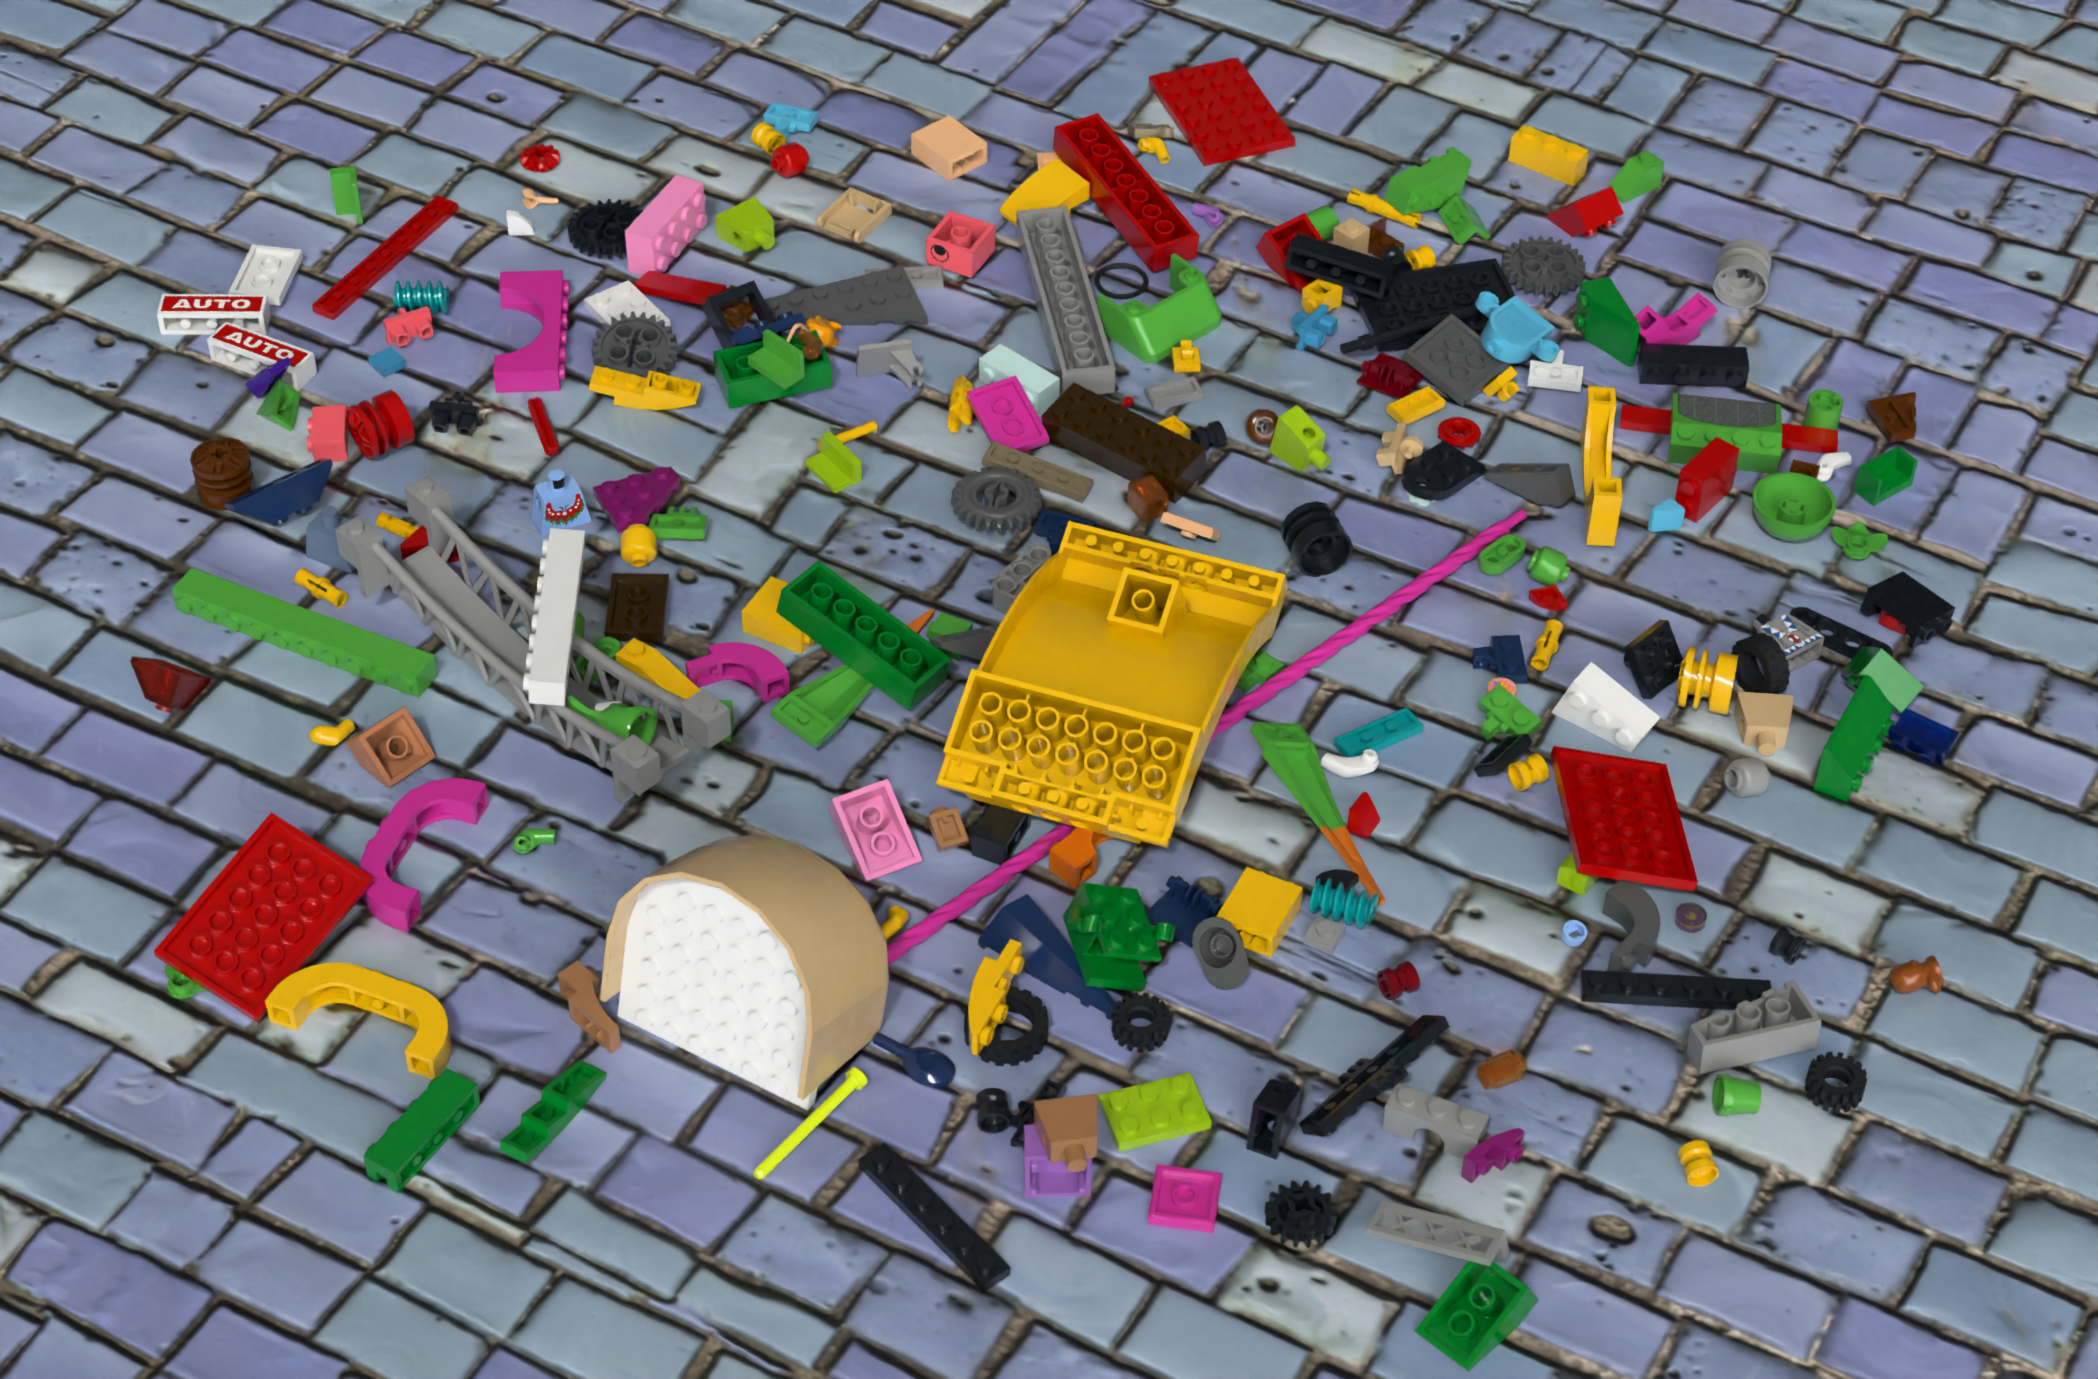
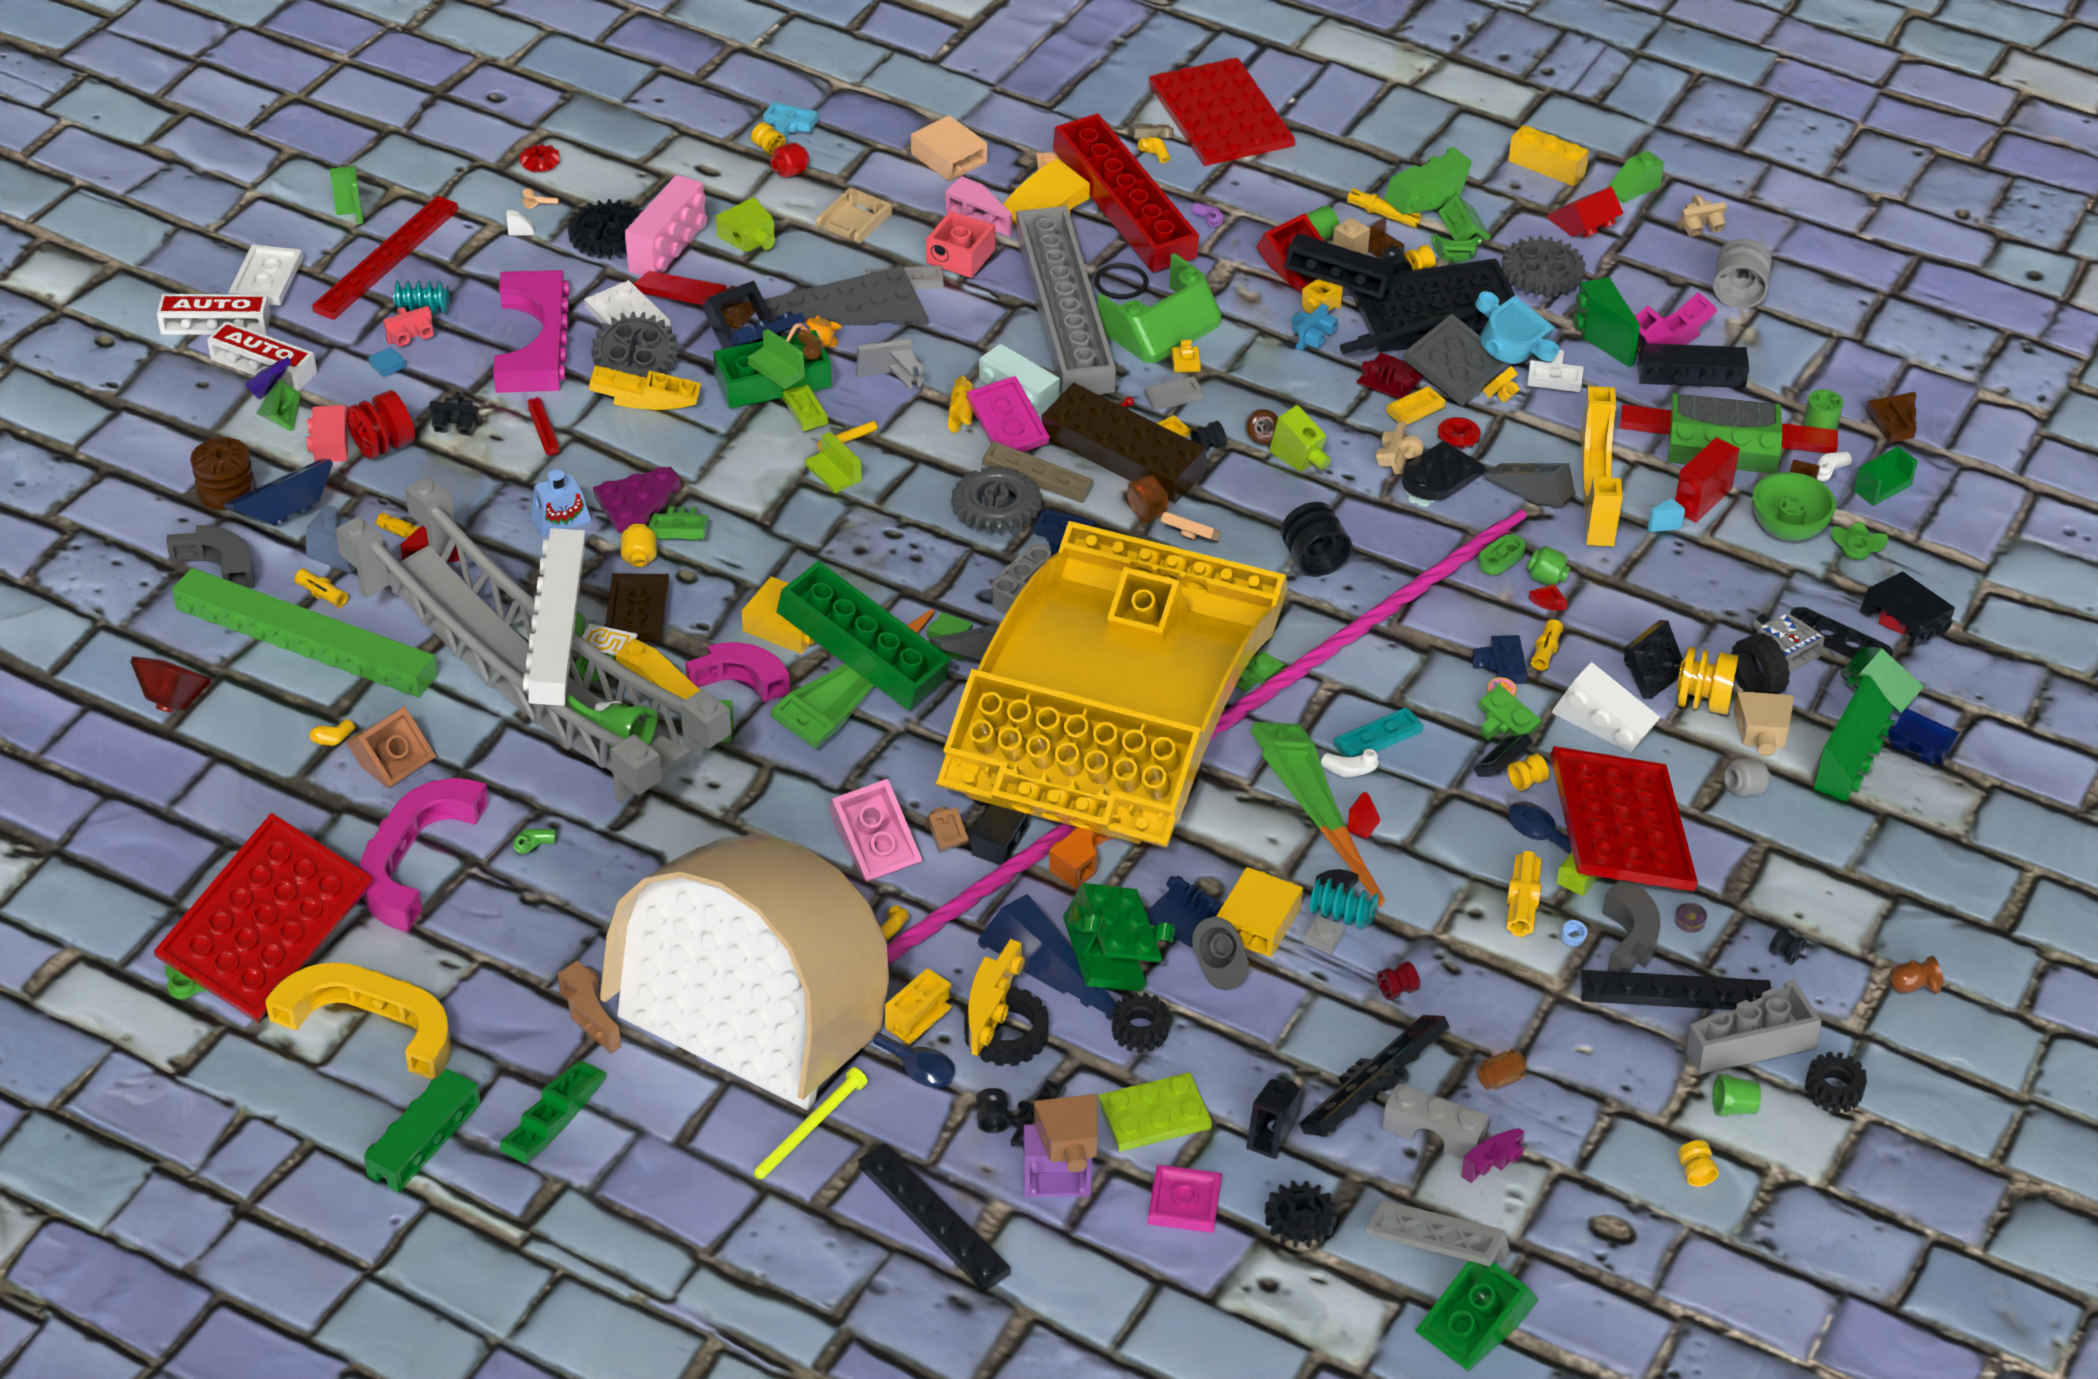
none -> dark grey arch [166,525,254,589]
none -> white sticker [582,623,638,655]
none -> lime plate [783,384,828,431]
none -> yellow hinge [885,968,952,1045]
none -> bright pink slope [945,176,1012,237]
none -> bright green helmet [1431,234,1481,262]
none -> yellow piece [1506,851,1541,937]
none -> dark blue piece [1508,801,1572,854]
none -> tan hips [1676,195,1727,237]

